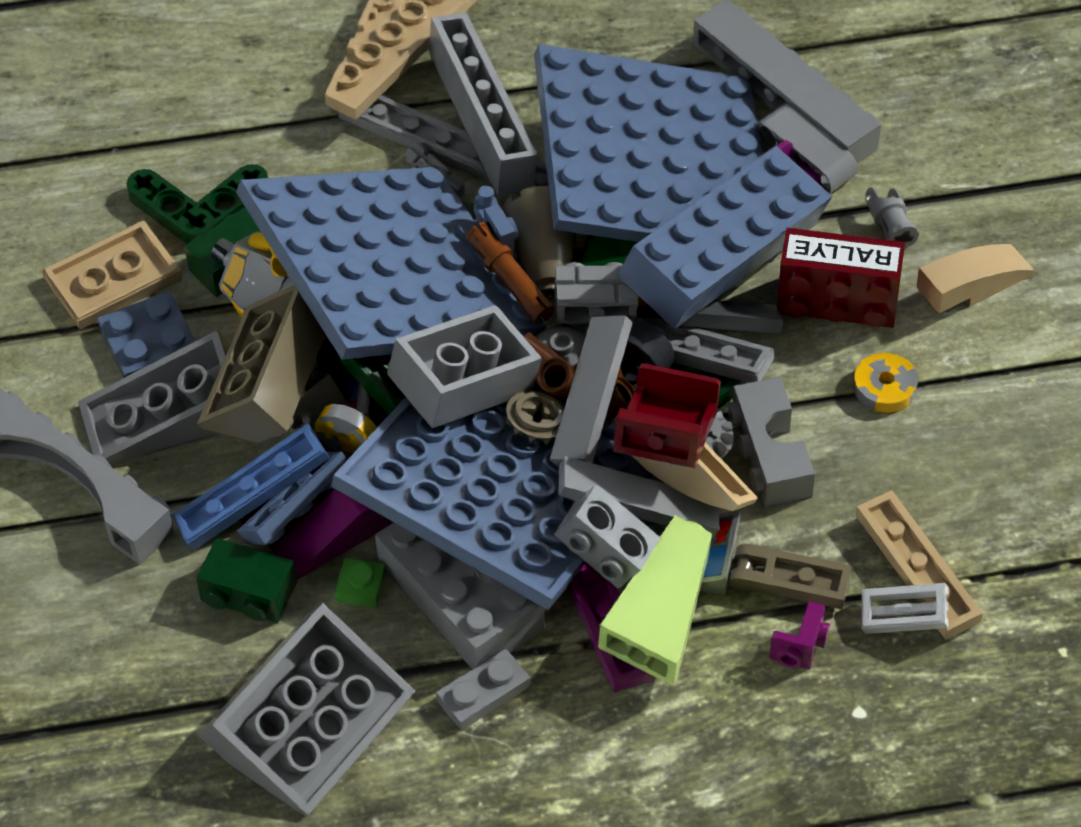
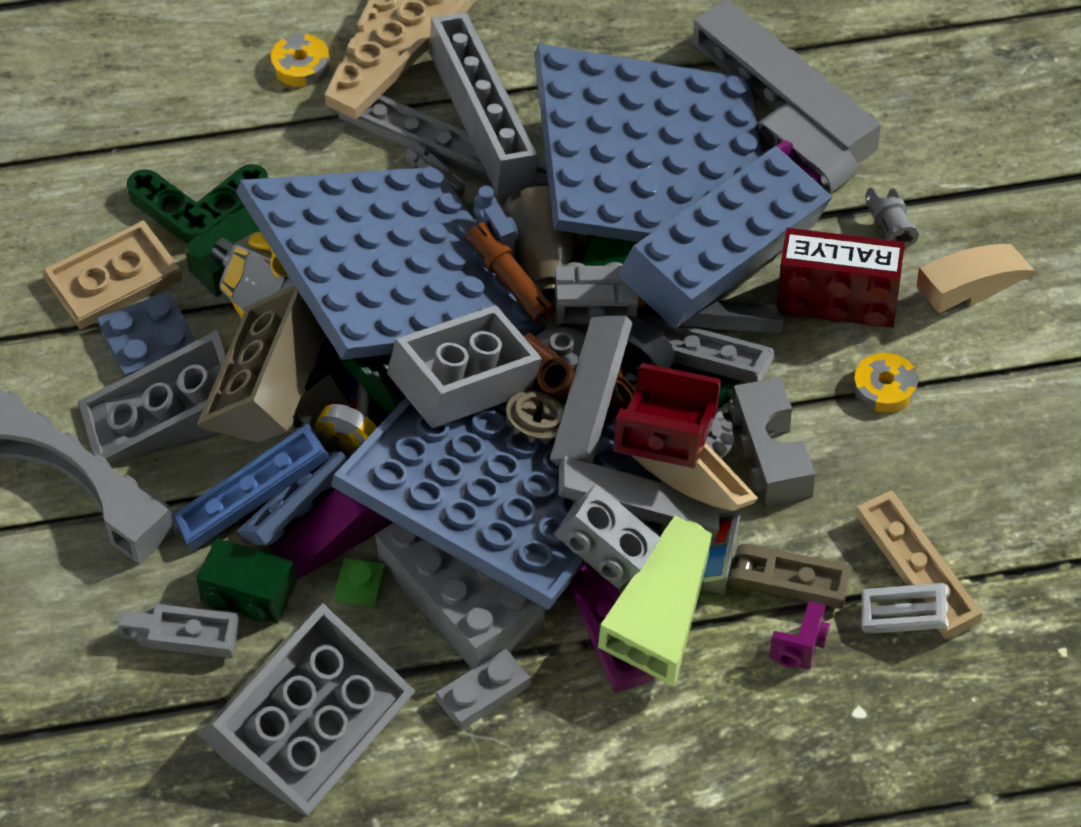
none -> light grey hinge [118,604,240,658]
none -> yellow piece [271,33,330,87]

